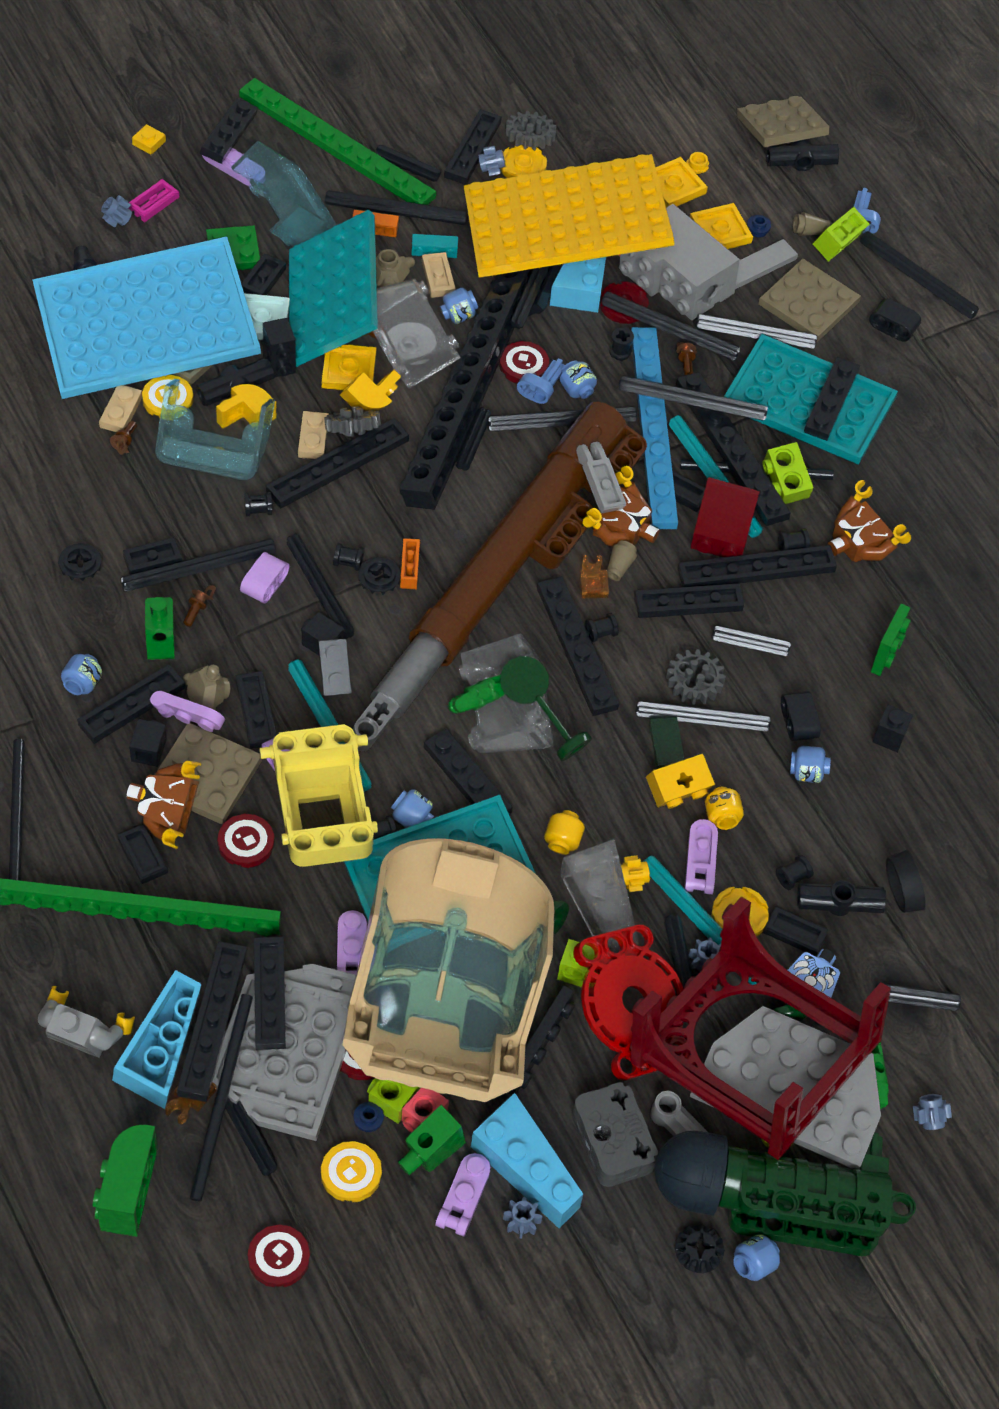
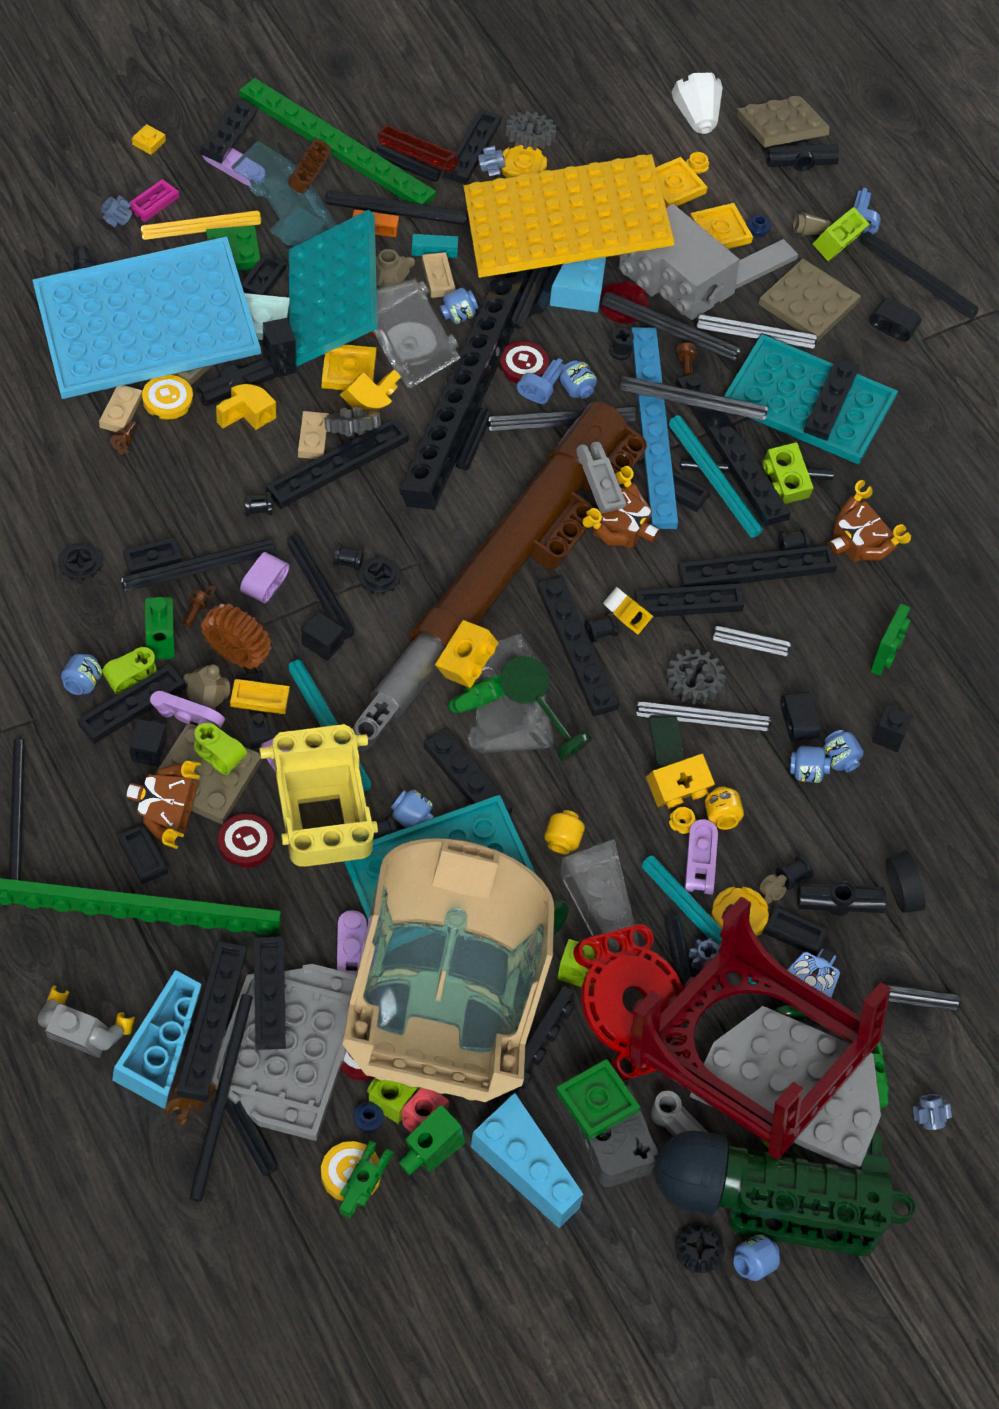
green brick [93,1125,158,1237] -> none
clear light blue windscreen [155,379,275,480] -> none
dark red tile [247,1224,310,1288] -> none
plate [318,639,351,696] -> none
orange piece [400,538,420,589] -> none
lavender plate [435,1153,491,1237] -> none
sand blue gear [503,1197,542,1239] -> none
clear orange plate [580,555,609,598] -> none
dark tan cone [606,540,637,581] -> none
yellow gear [617,855,650,892] -> none
dark red slope [691,477,760,558] -> none
none -> lime piece [102,647,157,695]
none -> yellow axle [141,210,261,240]
none -> lime piece [194,722,247,775]
none -> dark orange gear [201,604,272,669]
none -> yellow tile [230,679,290,714]
none -> reddish brown beam [288,139,331,193]
none -> green hinge [339,1140,394,1219]
none -> clear red piece [377,124,458,172]
none -> yellow brick [435,620,499,688]
none -> green plate [556,1059,640,1141]
none -> yellow leg [603,587,653,634]
none -> yellow plate [669,807,696,834]
none -> white cone [672,73,722,134]
none -> dark tan plate [760,874,787,904]
none -> medium blue head [823,730,864,772]

